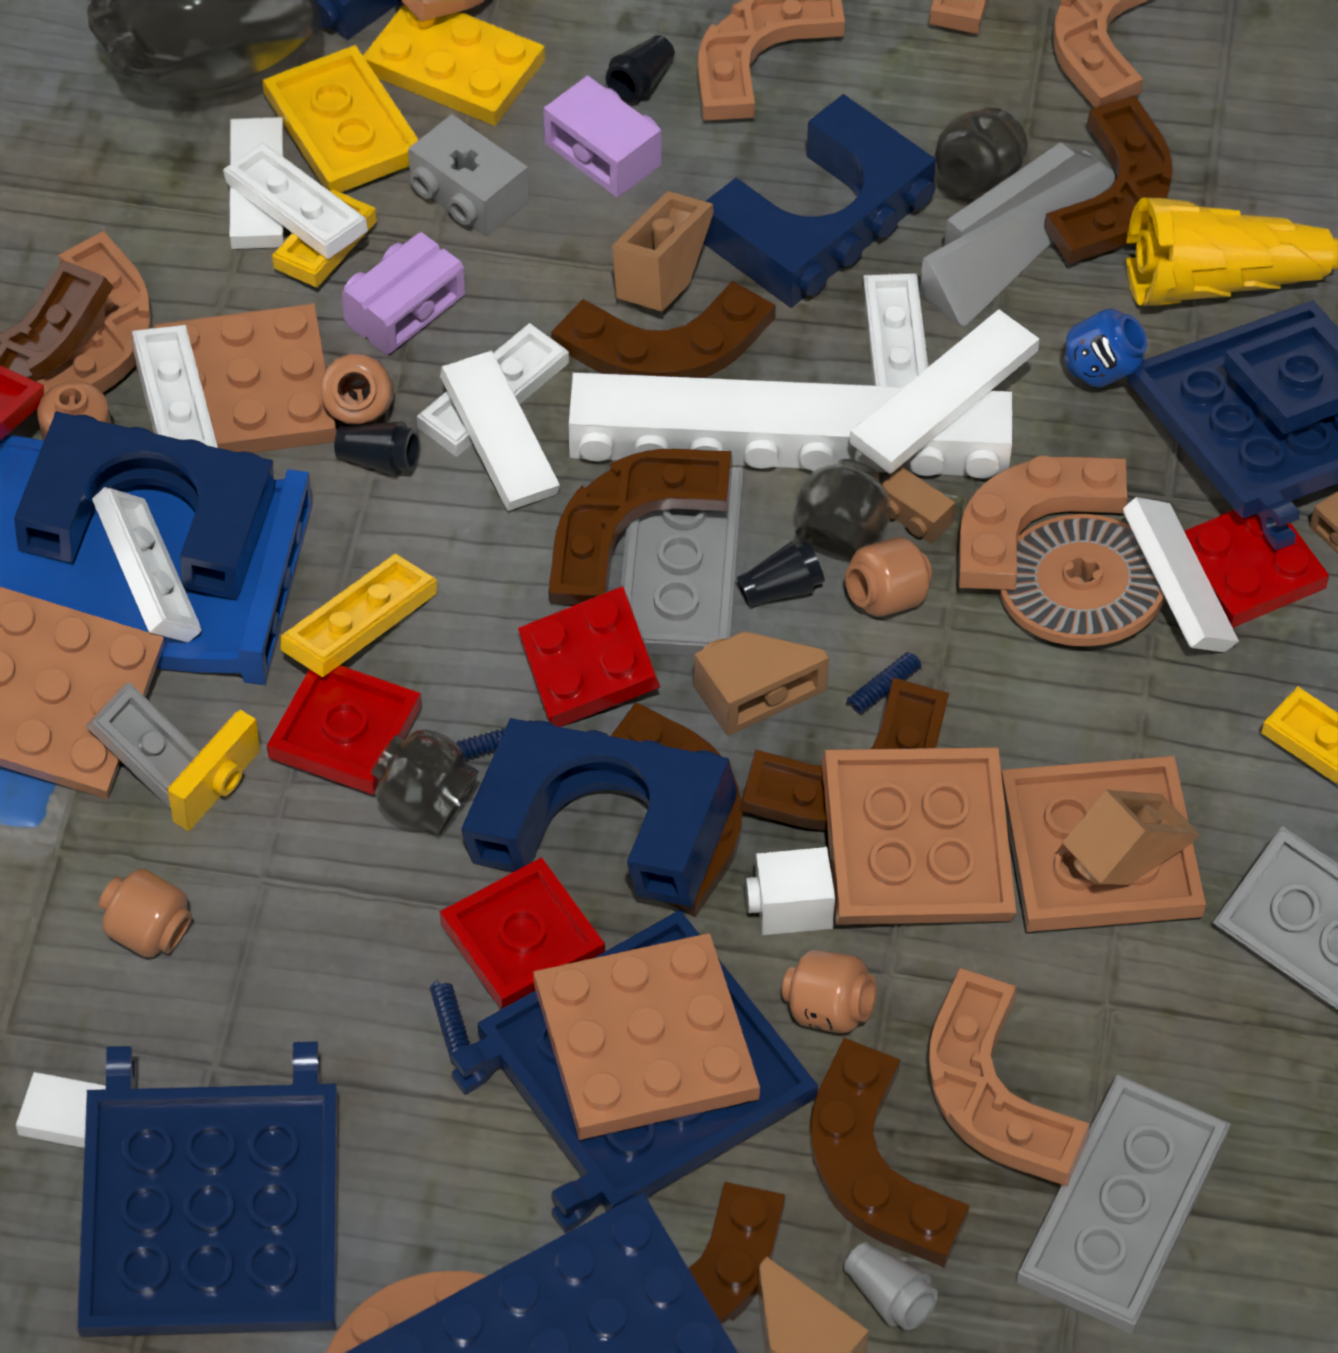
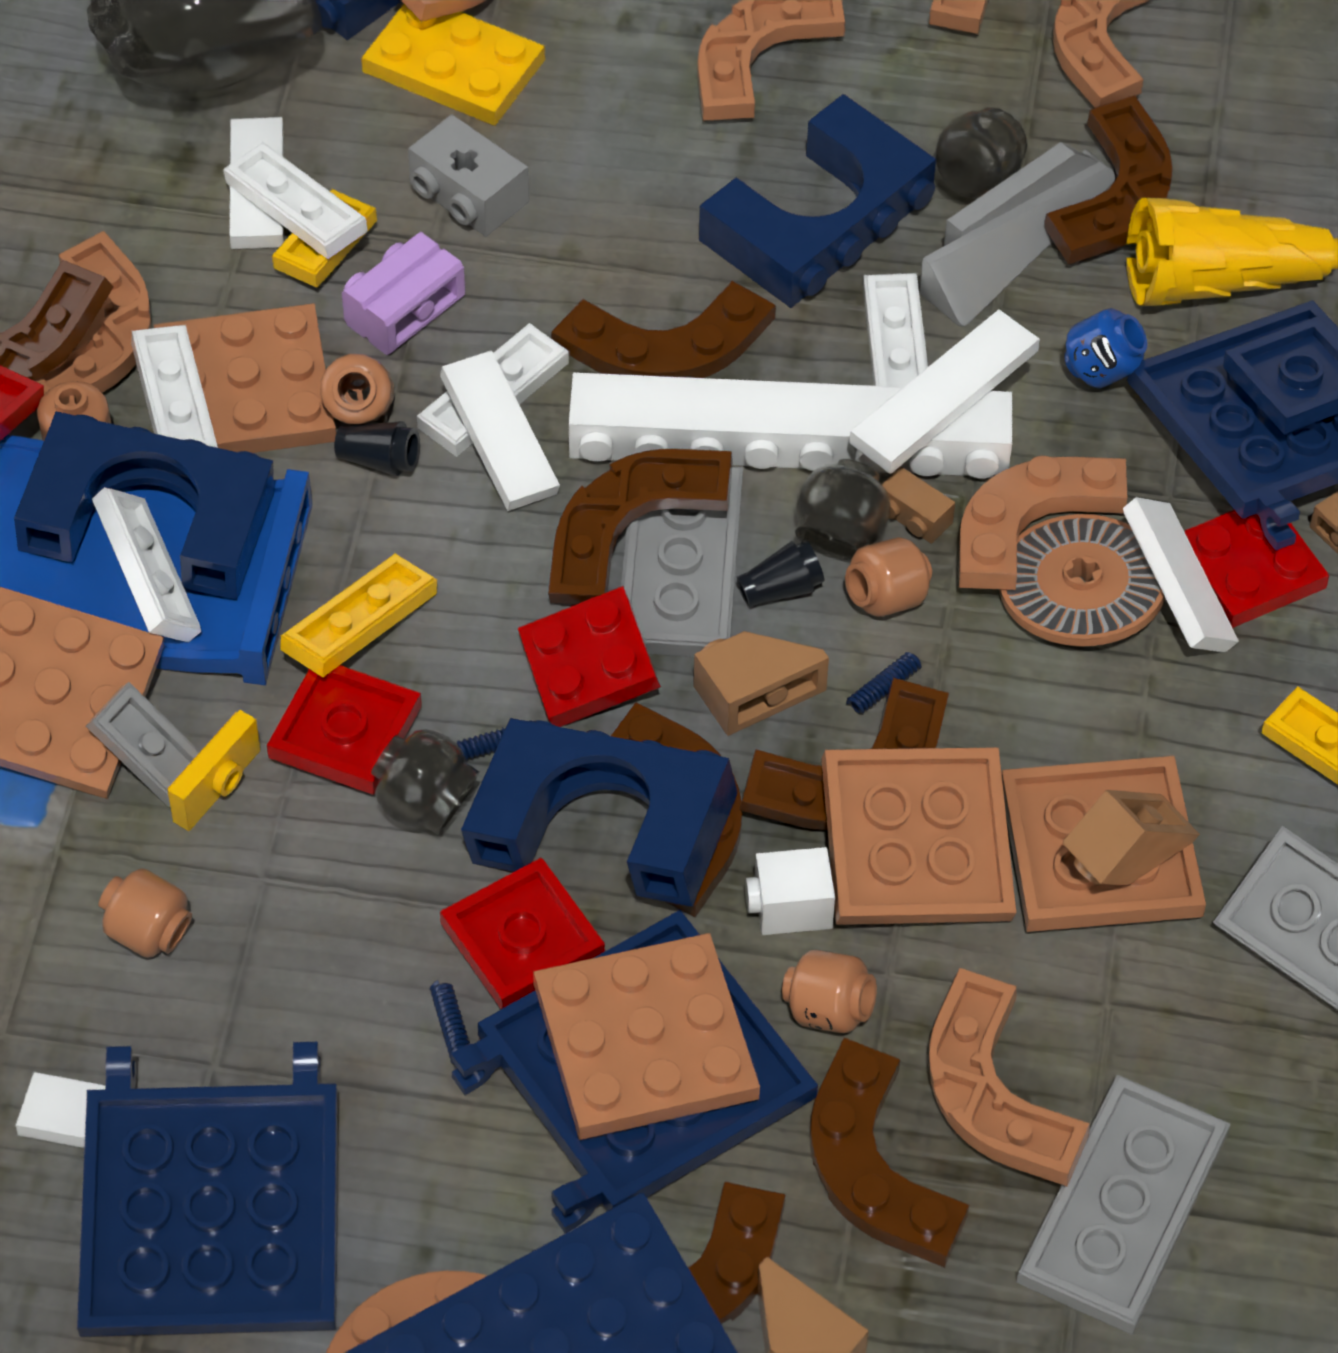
yellow plate [262,45,419,192] -> none
lavender brick [543,75,662,198] -> none
black cone [605,35,675,102] -> none
medium nougat slope [612,191,714,312] -> none
light grey cone [844,1242,938,1330] -> none

